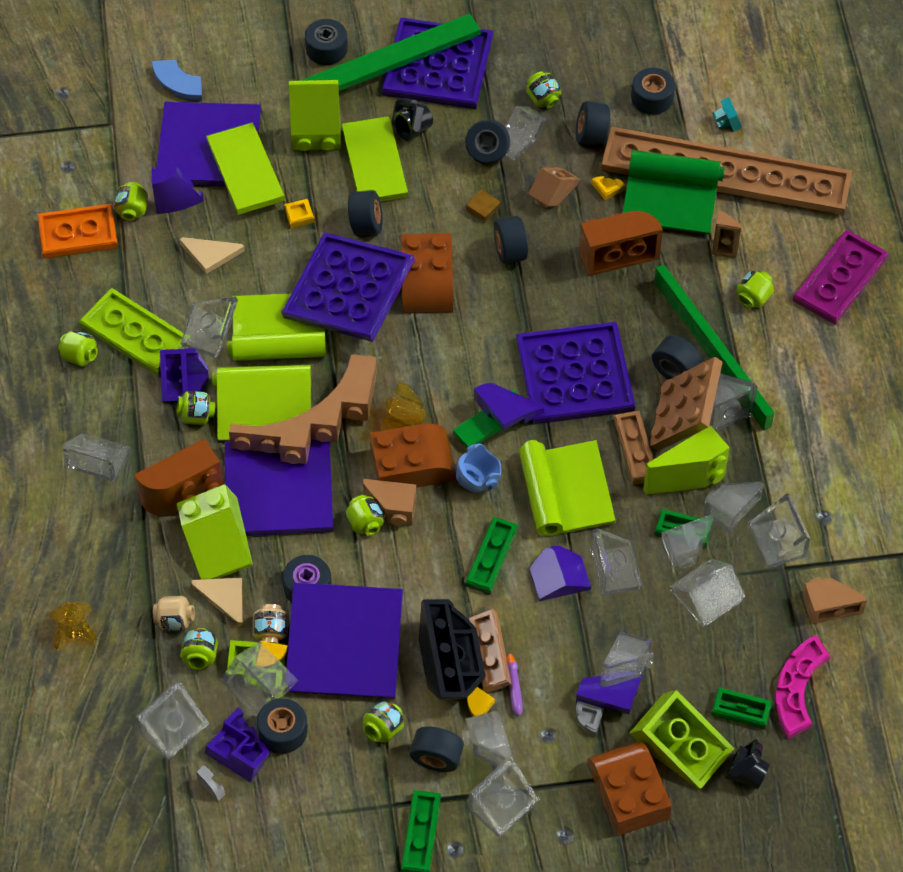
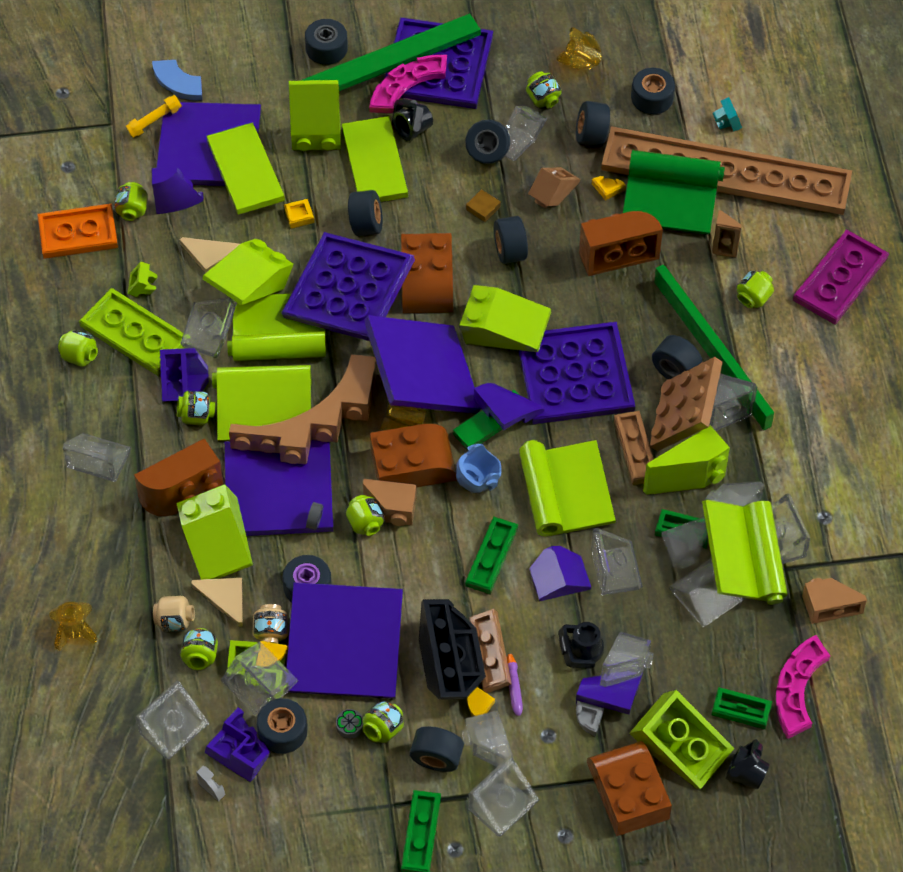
none -> yellow bar [126,95,182,138]
none -> lime tile [128,262,158,297]
none -> lime slope [202,239,294,305]
none -> dark grey tile [306,502,324,530]
none -> tile [336,709,363,739]
none -> dark purple tile [364,315,481,414]
none -> dark pink tile [369,55,447,114]
none -> lime slope [459,285,551,352]
none -> clear yellow brick [557,27,602,69]
none -> black piece [558,622,604,669]
none -> lime door [702,500,788,605]

